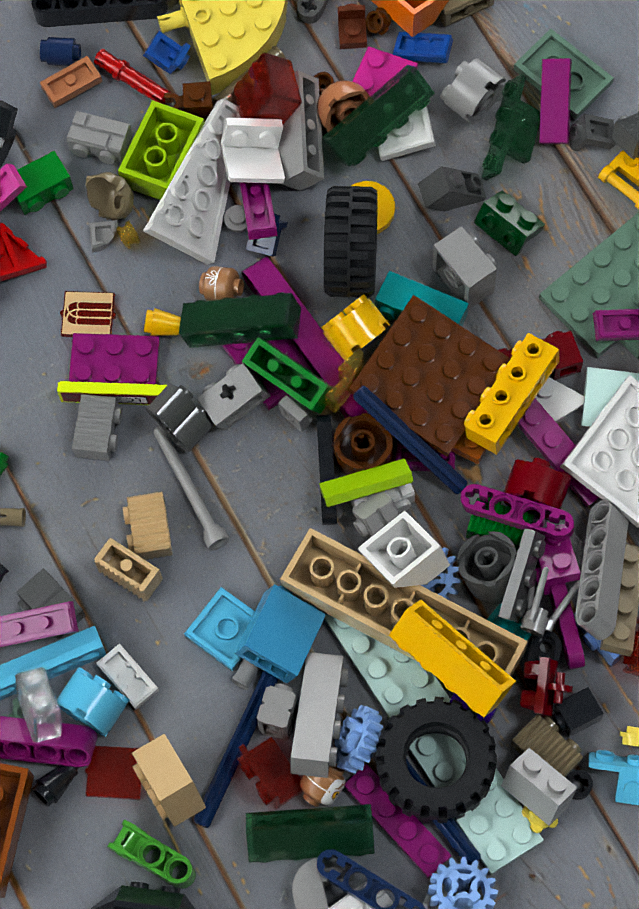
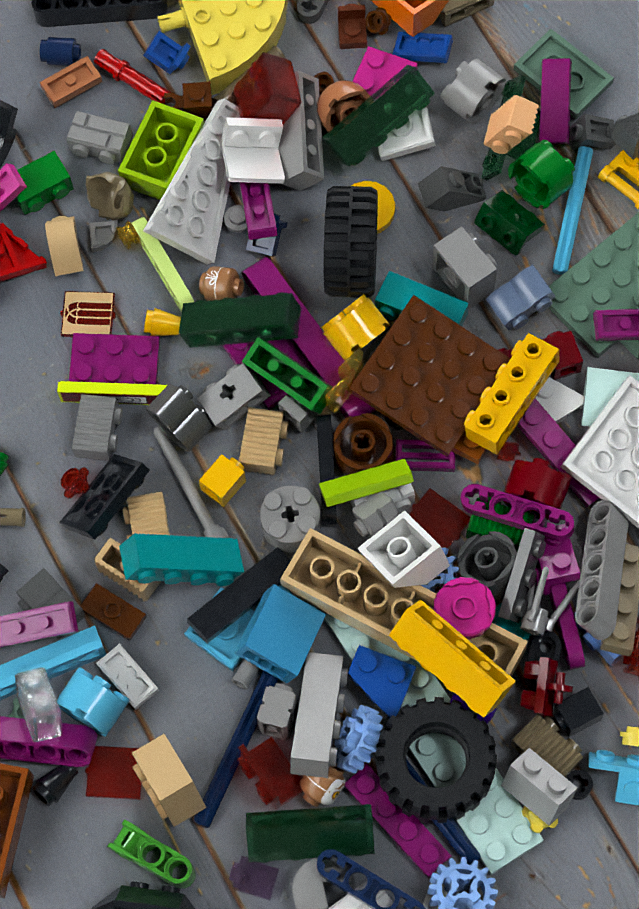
dark blue axle [353,385,468,494] -> none
none -> tan brick [45,216,84,276]
none -> black plate [60,454,150,540]
none -> clear red plate [61,467,89,499]
none -> reddish brown plate [80,583,147,641]
none -> teal brick [119,533,244,586]
none -> yellowish green beam [131,217,196,313]
none -> black tile [187,547,291,644]
none -> yellow brick [199,454,246,507]
none -> clear purple bracket [229,856,279,901]
none -> tan brick [239,407,289,475]
none -> light grey brick [260,486,321,553]
none -> blue wing [348,645,416,719]
none -> clear red piece [409,488,471,549]
none -> dark pink tile [434,577,496,640]
none -> light nougat brick [484,95,539,154]
none -> sand blue brick [486,265,556,330]
none -> clear red plate [497,441,521,462]
none -> green brick [508,139,575,209]
none -> medium azure axle [552,146,593,275]

